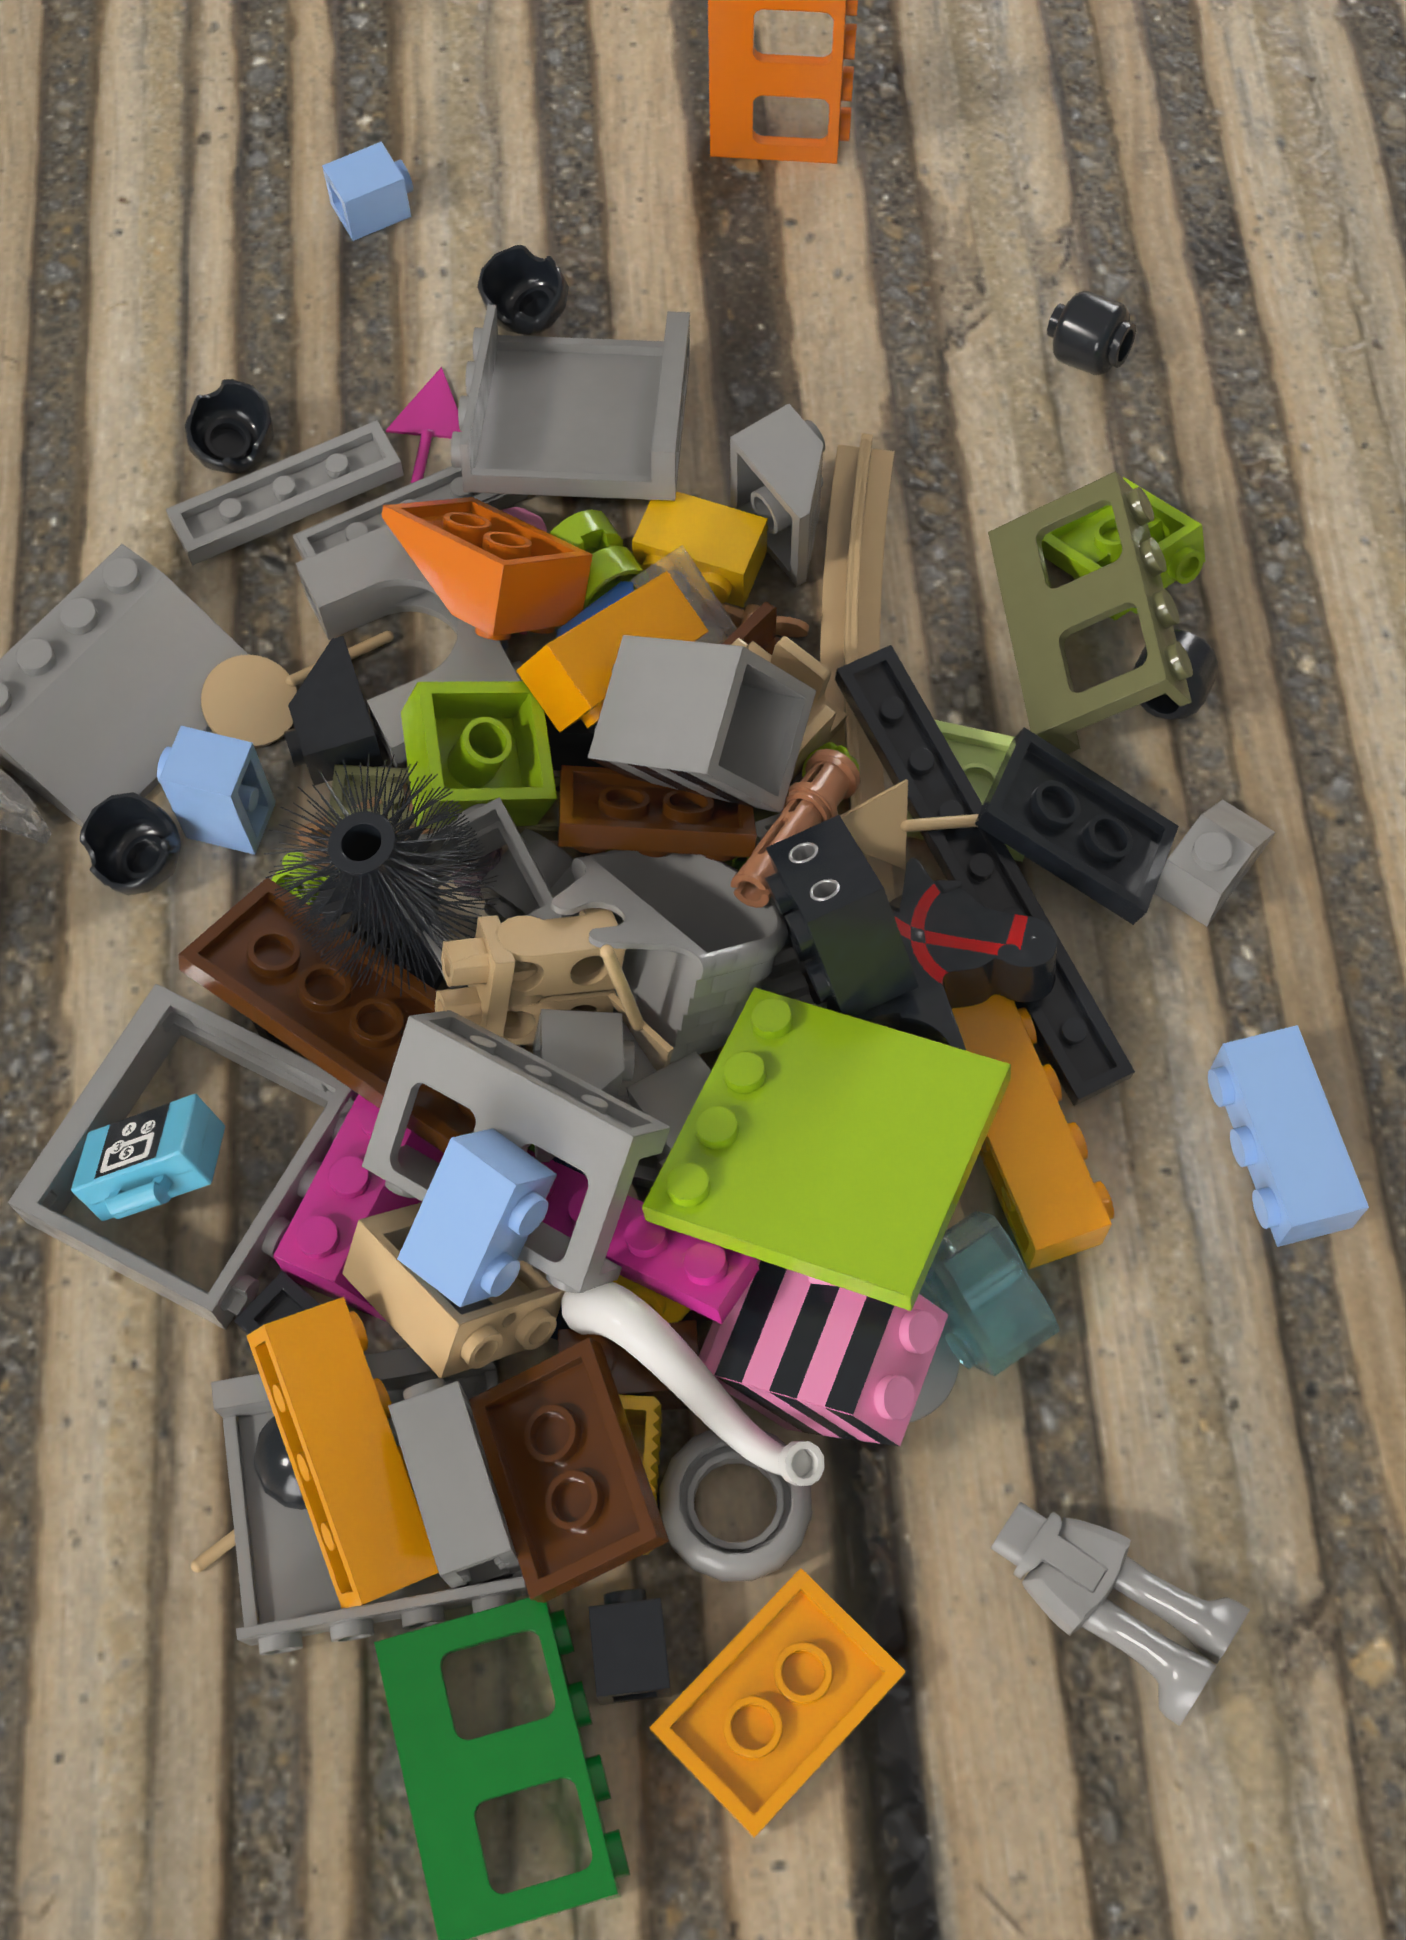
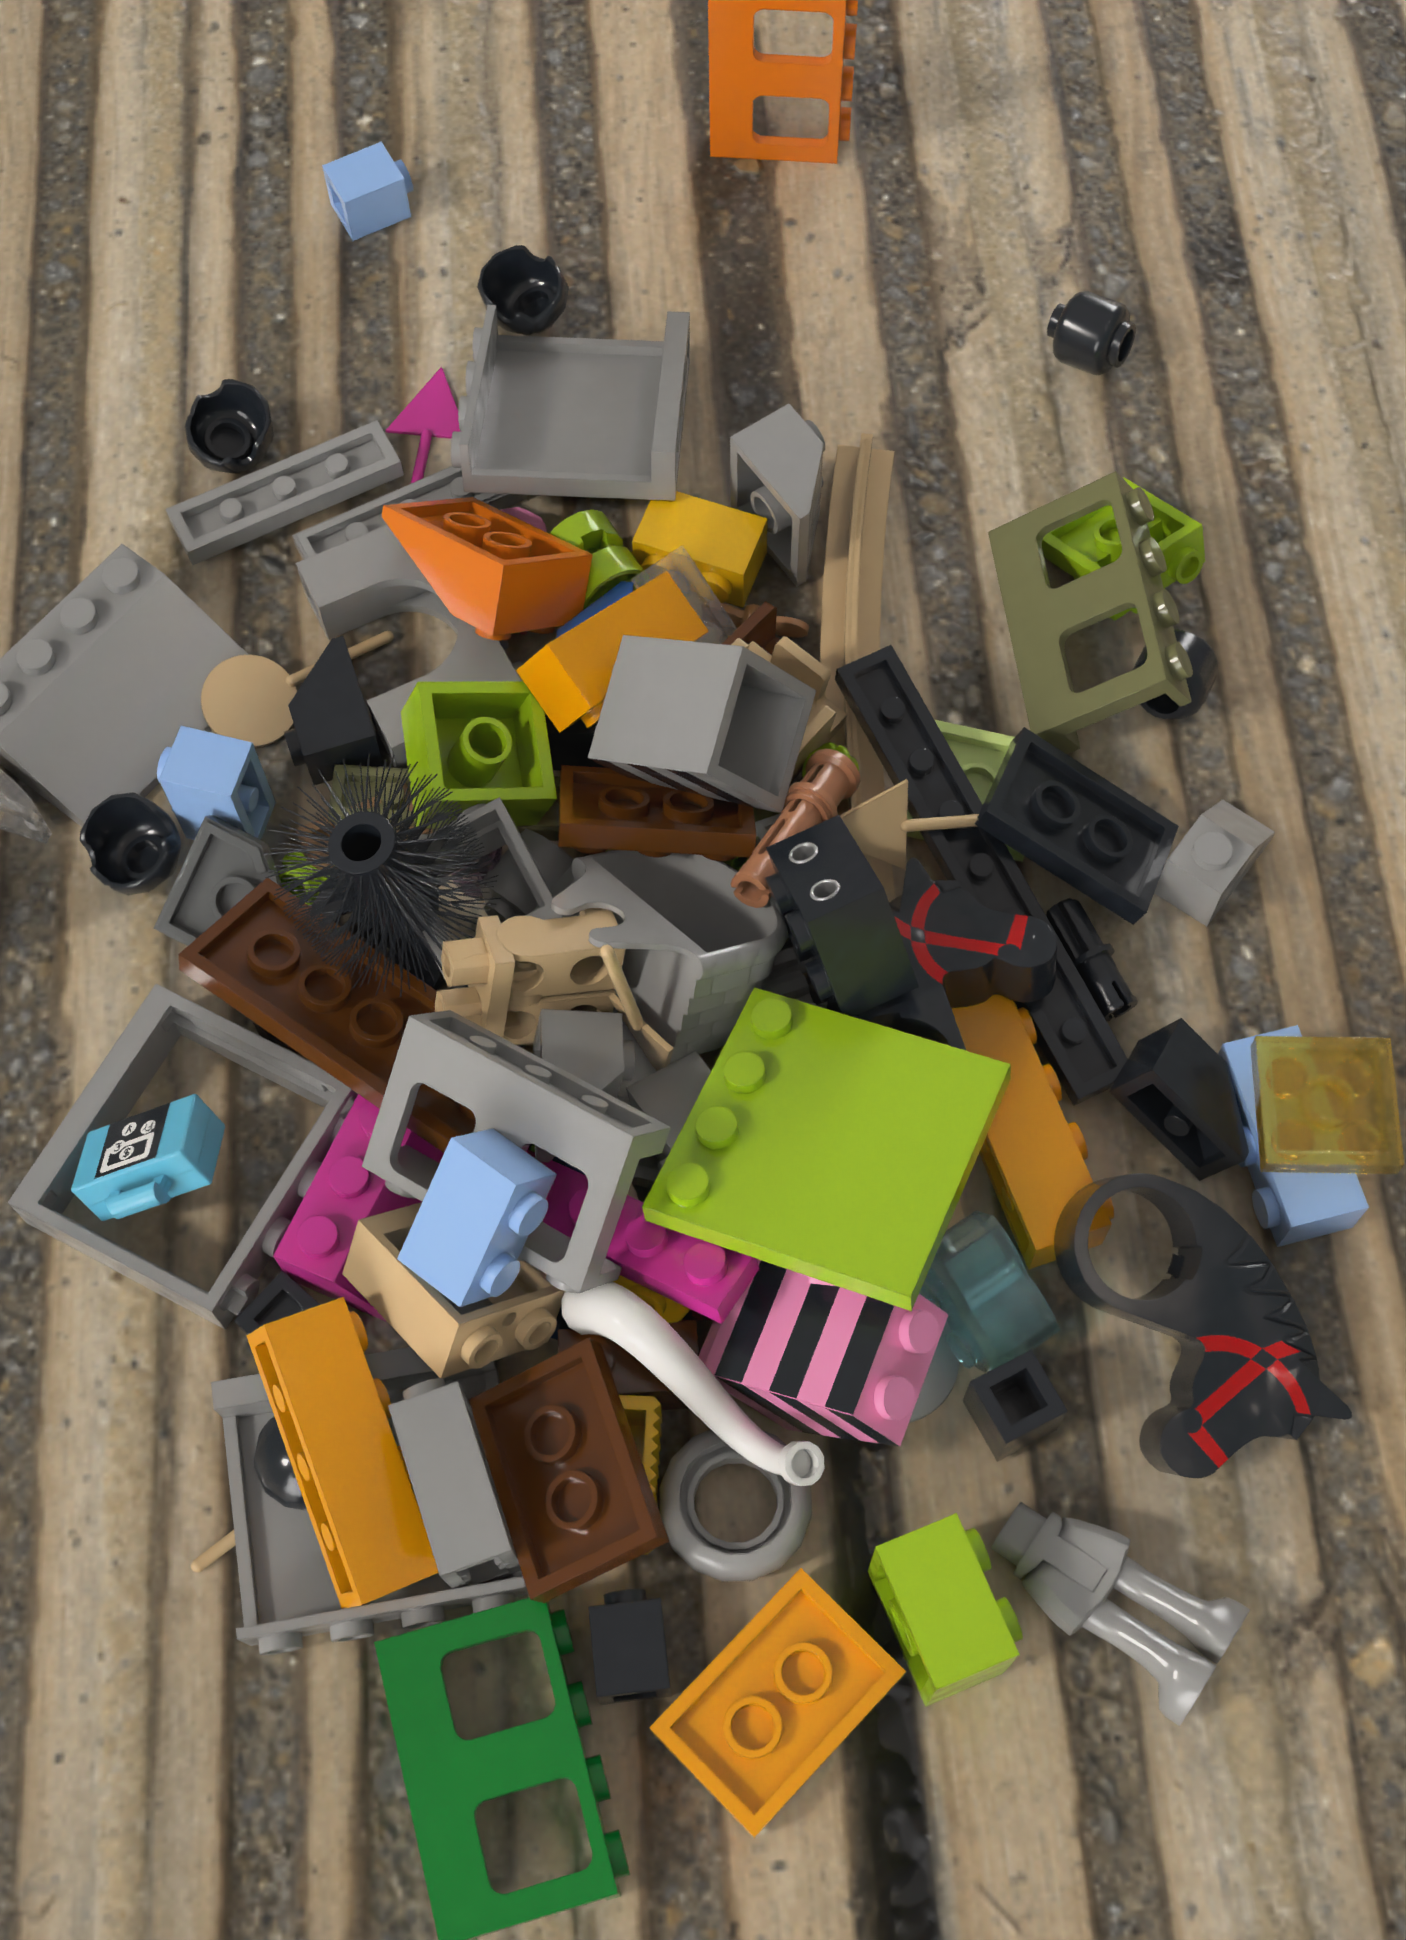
none -> dark grey plate [154,815,283,946]
none -> lime brick [868,1513,1023,1707]
none -> black brick [963,1349,1068,1462]
none -> black axle [1046,898,1138,1021]
none -> black animal [1054,1173,1352,1478]
none -> black slope [1109,1018,1249,1181]
none -> clear yellow plate [1250,1036,1404,1174]

